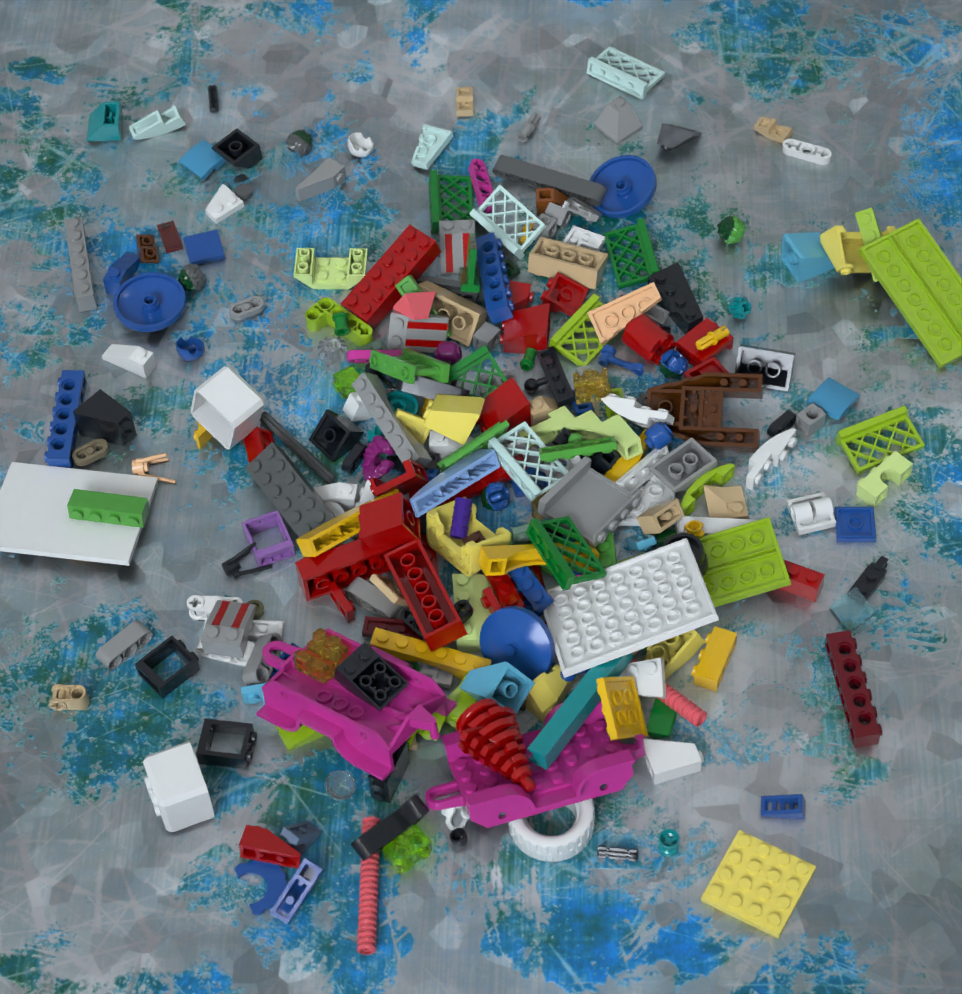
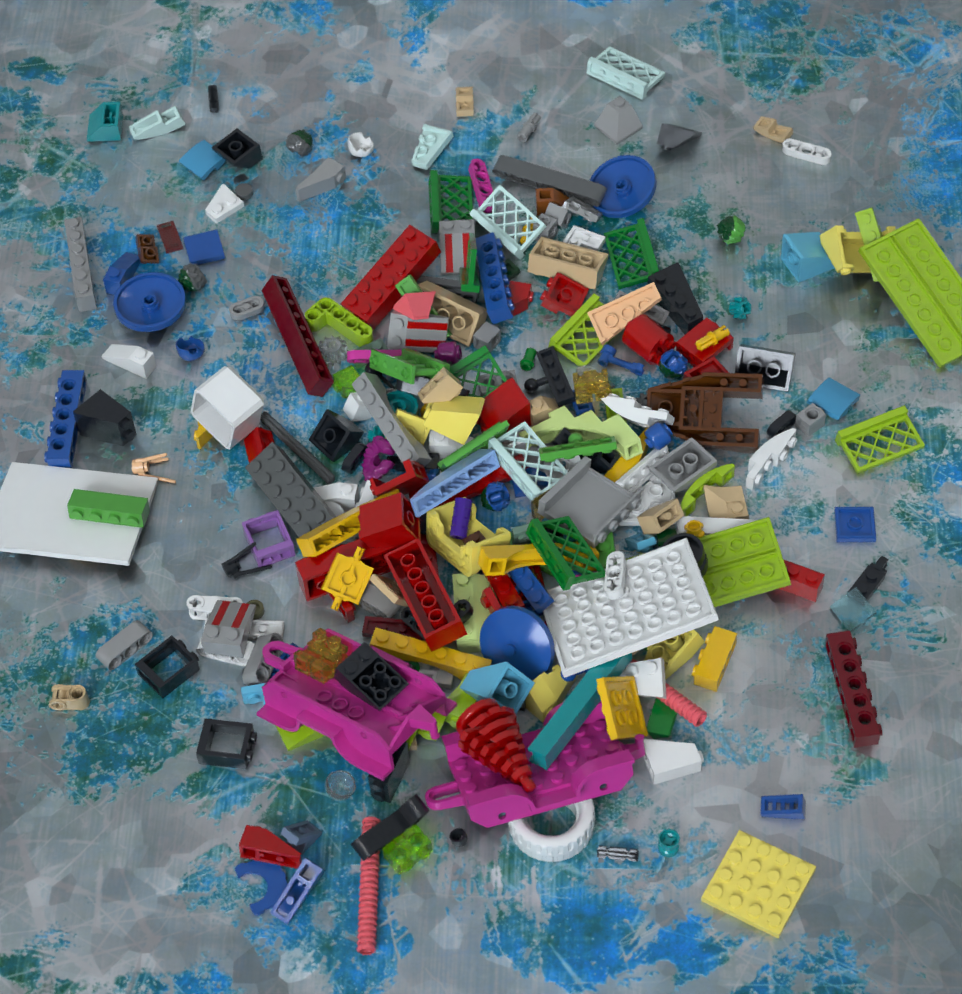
dark tan plate [72,439,109,466] -> none
white plate [143,741,215,832] -> none
yellowish green slope [294,248,368,289] -> none
green bush [332,312,350,336] -> none
white piece [441,806,470,831] -> none
red slope [500,303,551,354] -> none
white plate [786,492,836,535] -> none
yellowish green arch [856,451,913,508] -> none
none -> dark red brick [262,275,334,397]
none -> yellow plate [321,546,374,611]
none -> tan slope [417,367,463,403]
none -> white beam [604,551,627,600]

